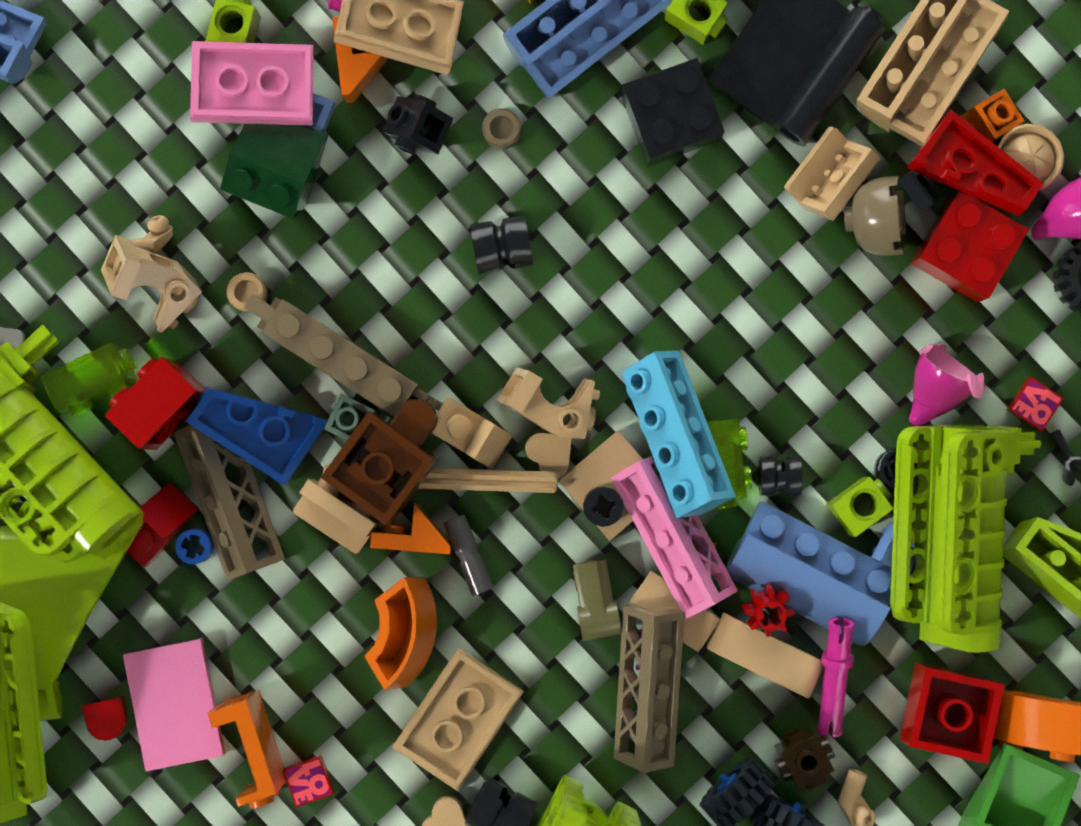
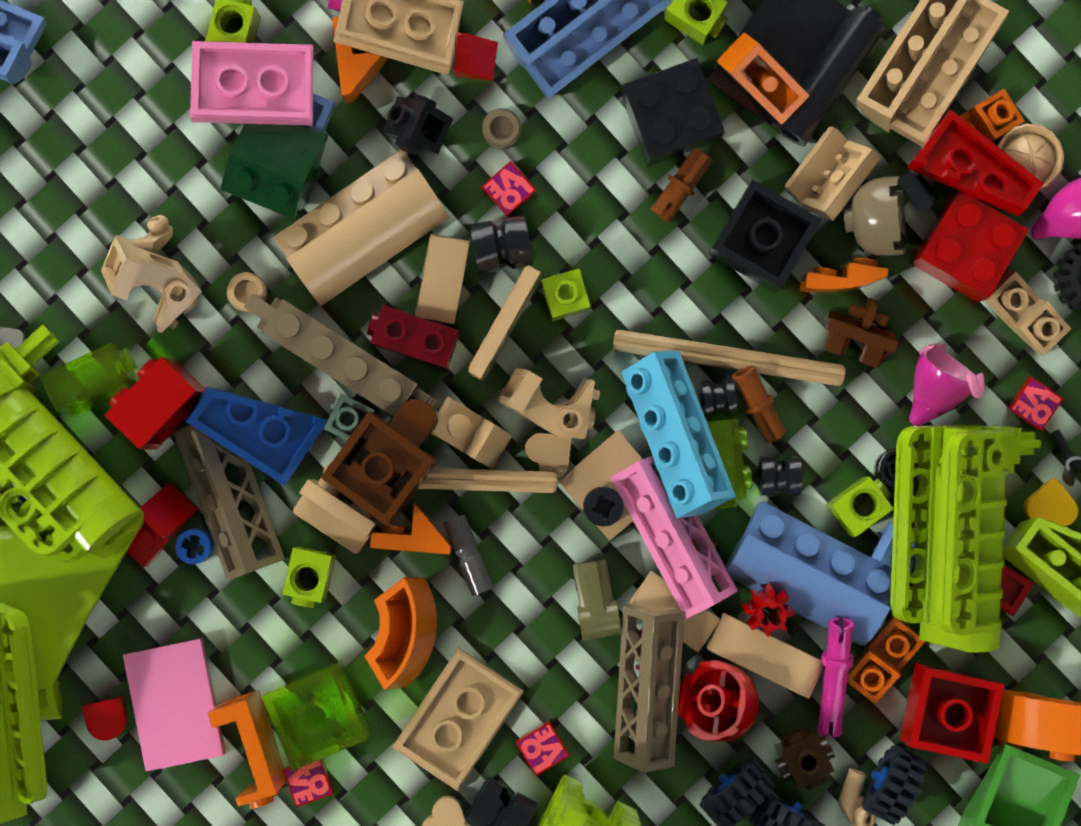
none -> clear neon green brick [262,659,372,771]
none -> tan brick [273,150,450,306]
none -> lime brick [282,546,336,608]
none -> dark red brick [367,305,460,370]
none -> tan slope [415,233,469,324]
none -> red slope [453,32,498,82]
none -> tan tile [468,265,541,382]
none -> tile [481,161,537,218]
none -> tile [516,720,570,776]
none -> lime brick [541,269,591,322]
none -> tan axle [612,330,845,386]
none -> dark orange axle [650,148,712,224]
none -> red cylinder [678,660,759,742]
none -> black wheel [700,378,737,420]
none -> black brick [708,179,822,293]
none -> orange slope [716,32,810,125]
none -> dark orange axle [732,365,785,443]
none -> orange slope [800,258,889,293]
none -> reddish brown hips [824,298,899,368]
none -> orange slope [847,615,926,704]
none -> black wheel [862,745,926,825]
none -> tan slope [984,270,1071,356]
none -> red tile [1000,564,1034,617]
none -> yellow tile [1023,478,1078,526]

